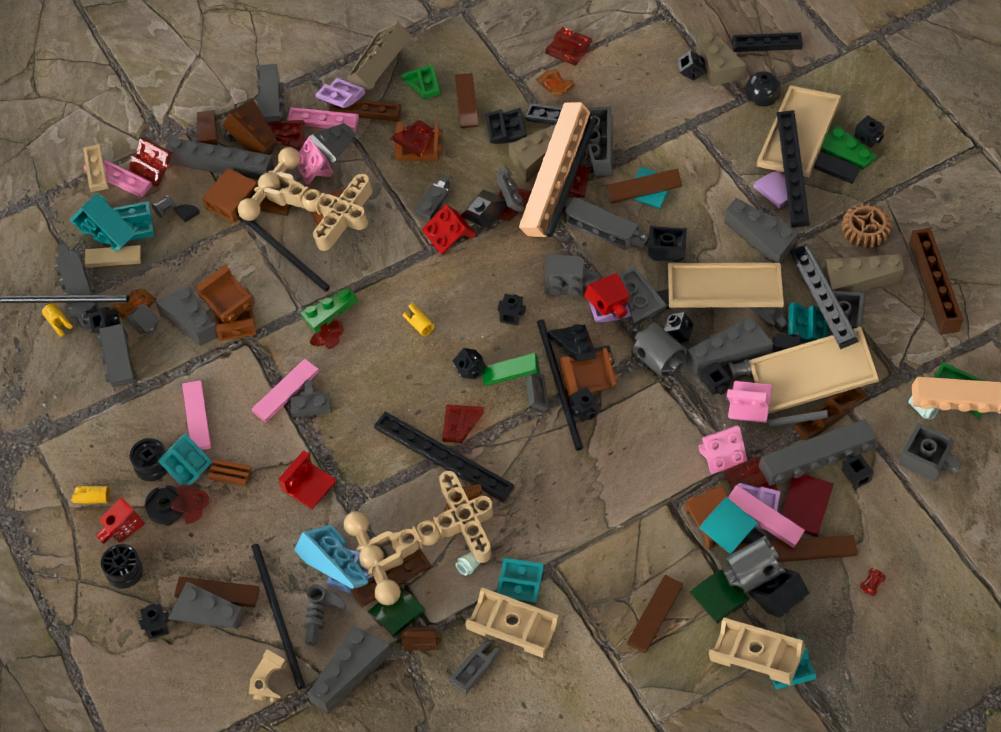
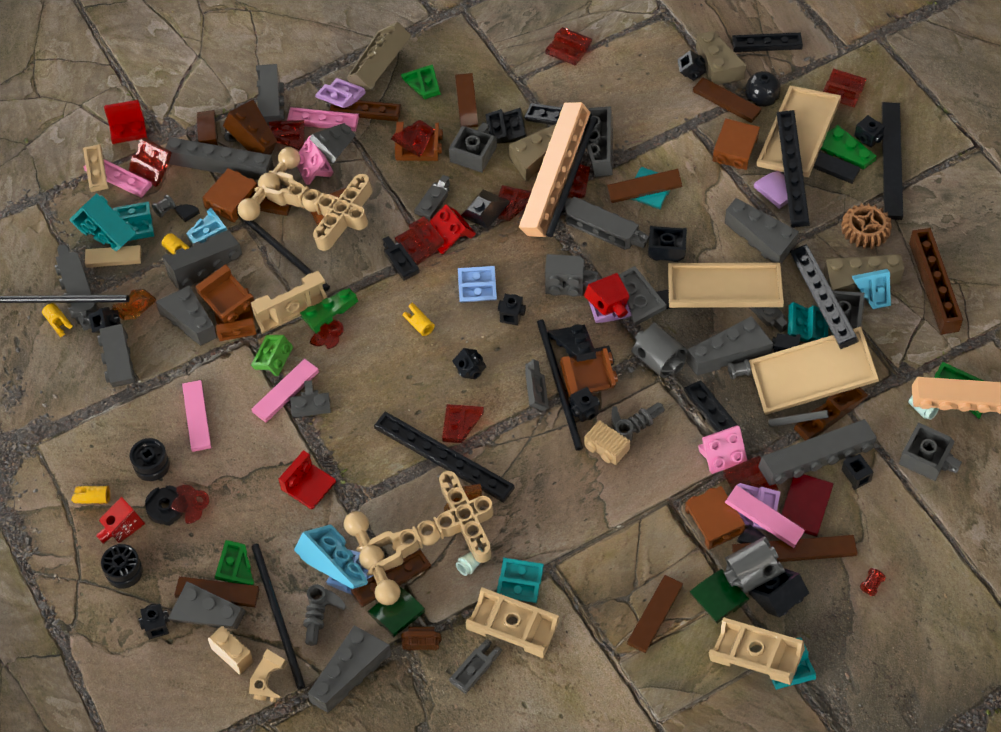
dark grey brick [126,303,159,334] -> none
teal slope [158,434,212,490] -> none
dark orange tile [208,459,252,486] -> none
tile [483,353,538,386] -> none
dark grey hinge [496,166,525,212] -> none
clear orange slope [536,69,575,96] -> none
black brick [664,312,694,343] -> none
teal slope [699,497,758,554] -> none
black brick [700,362,731,395] -> none
bright pink bracket [727,381,773,423] -> none
none -> red bracket [104,100,147,144]
none -> dark grey wedge [162,230,242,290]
none -> yellow hinge [162,233,190,255]
none -> medium azure wing [186,208,227,244]
none -> tan brick [208,626,253,675]
none -> green wing [215,540,254,585]
none -> tan piece [251,271,328,334]
none -> bright green bracket [251,335,293,376]
none -> black hinge [382,236,420,281]
none -> clear red slope [394,216,445,265]
none -> dark grey hinge [449,122,497,173]
none -> light blue slope [458,266,497,302]
none -> tan brick [584,420,630,465]
none -> dark grey piece [611,402,665,442]
none -> black tile [684,380,739,432]
none -> reddish brown tile [693,77,762,123]
none -> dark orange panel [713,118,760,170]
none -> clear red slope [823,69,866,108]
none -> medium azure wing [852,269,891,309]
none -> black tile [881,102,903,220]

